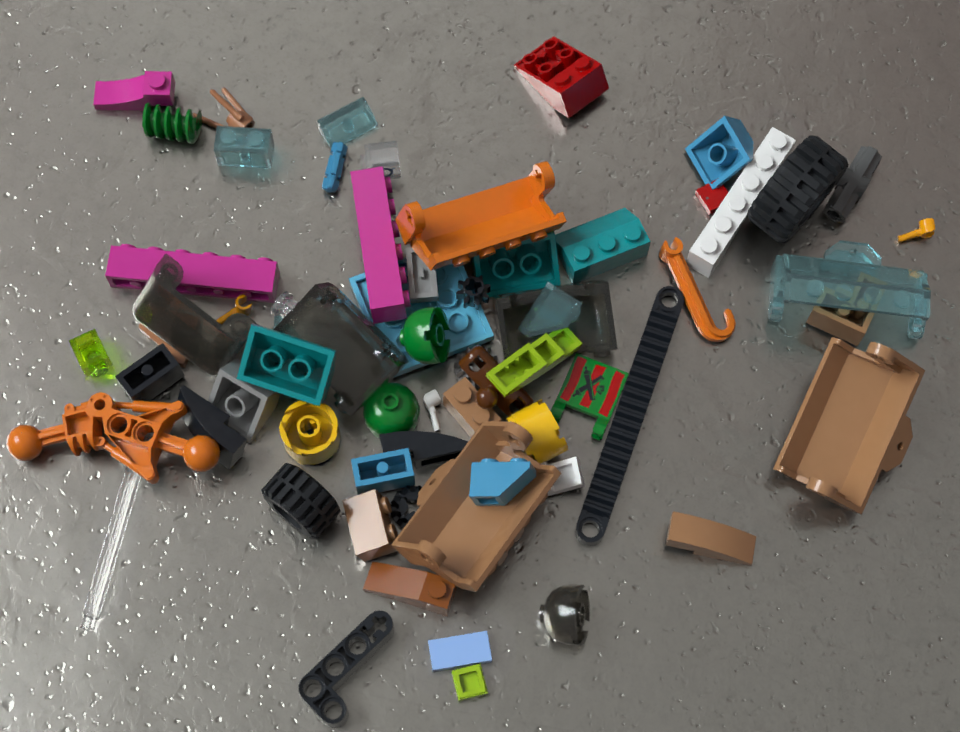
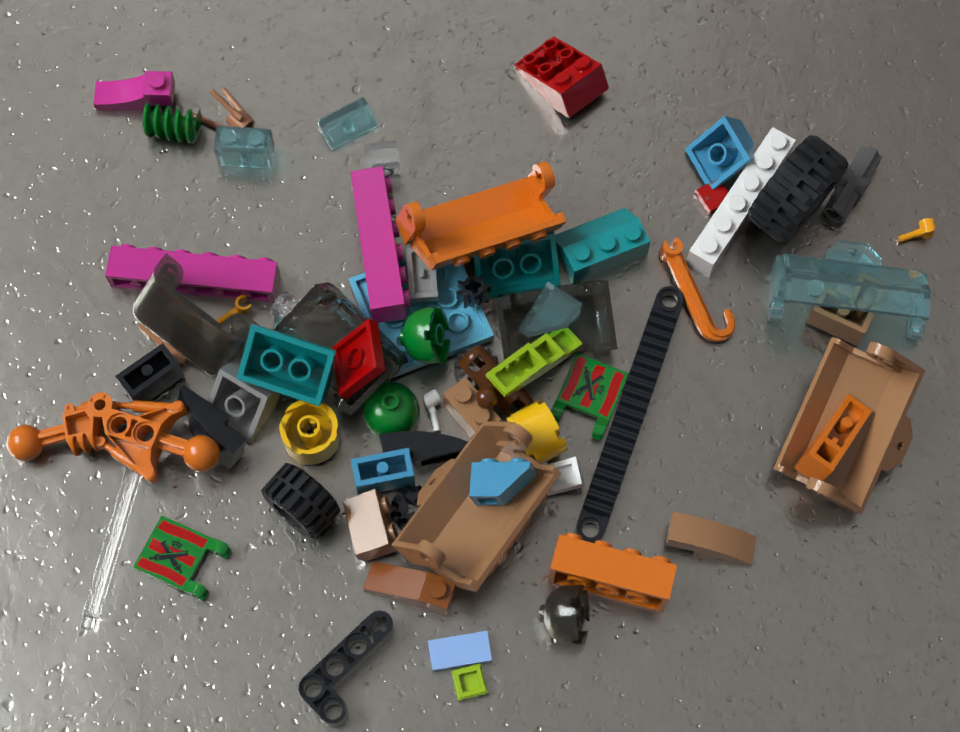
clear neon green brick [69,329,113,377] -> none
dark azure axle [322,142,348,193] -> none
none -> flag [133,515,231,601]
none -> red plate [332,319,385,399]
none -> orange brick [548,533,677,613]
none -> orange slope [794,394,872,481]

